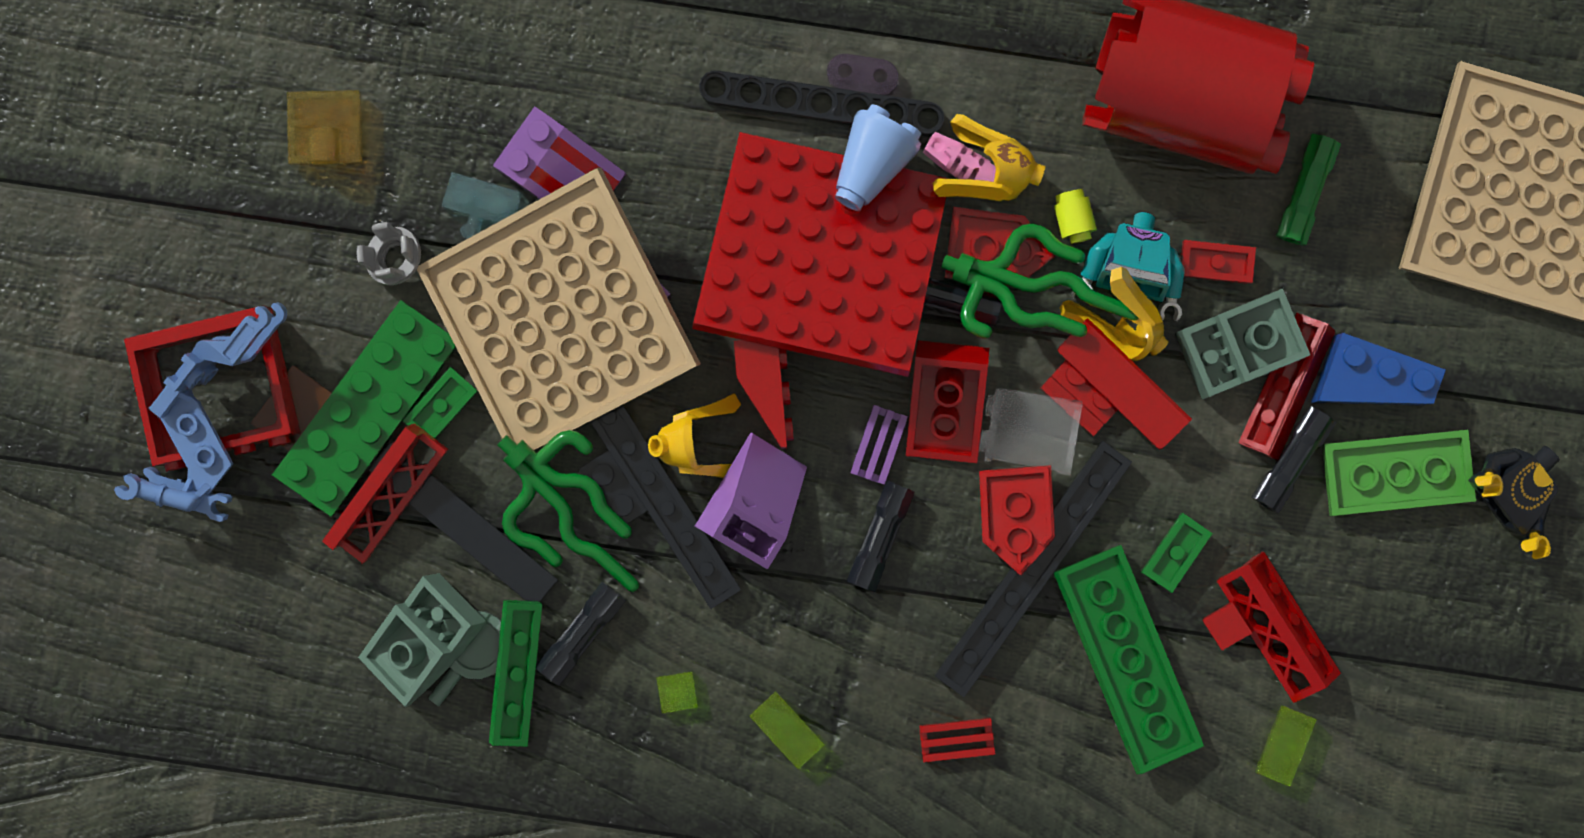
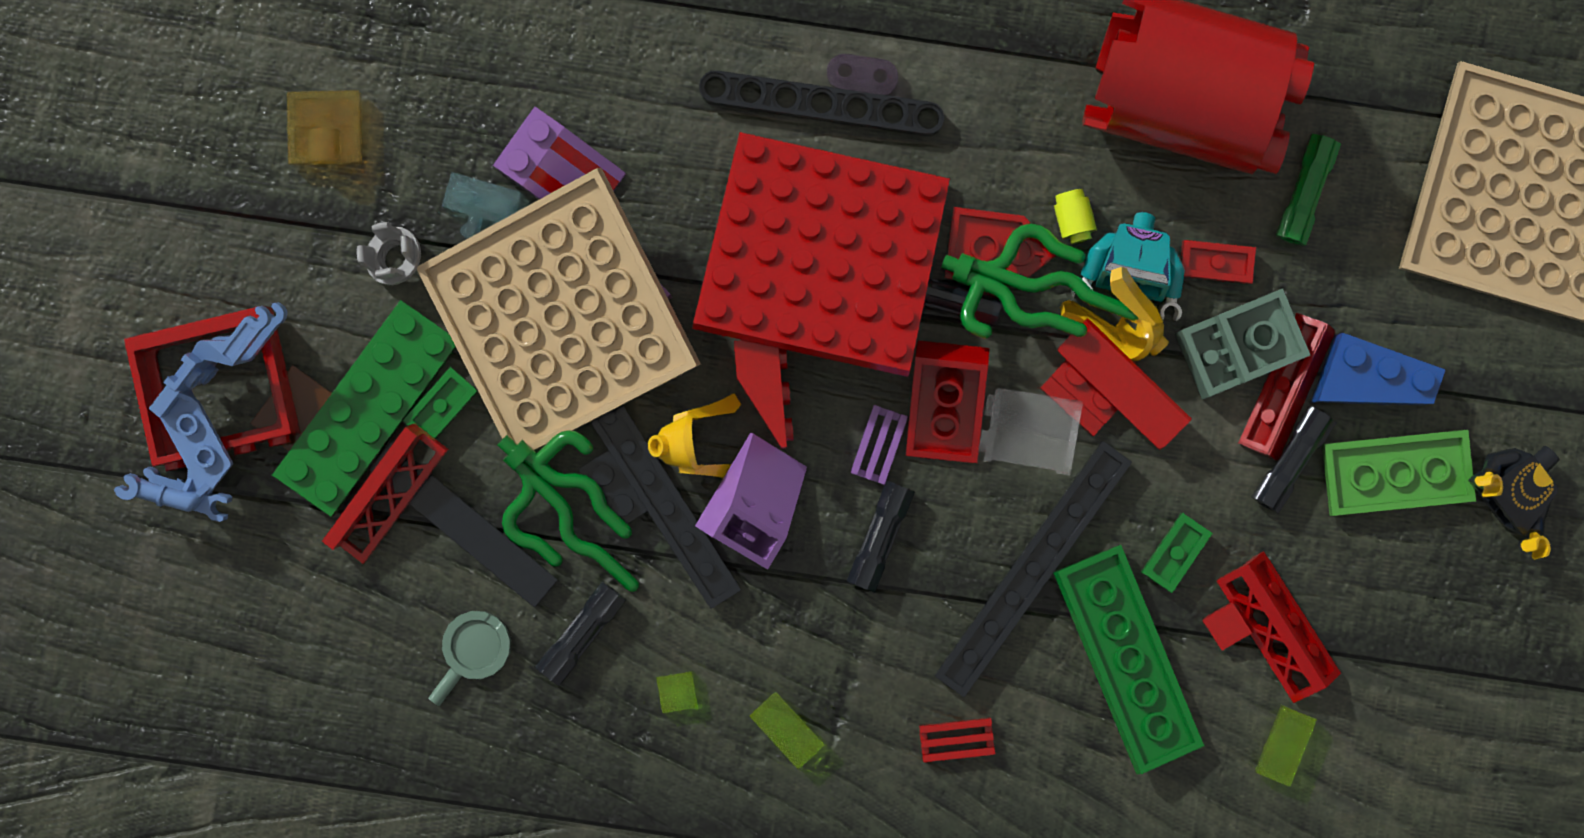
sand green slope [358,573,486,707] -> none
green plate [489,600,542,747] -> none
light blue cone [835,104,921,211] -> none
bright pink hinge [923,132,996,182] -> none
yellow piece [933,114,1045,201] -> none
red tile [979,465,1055,576] -> none

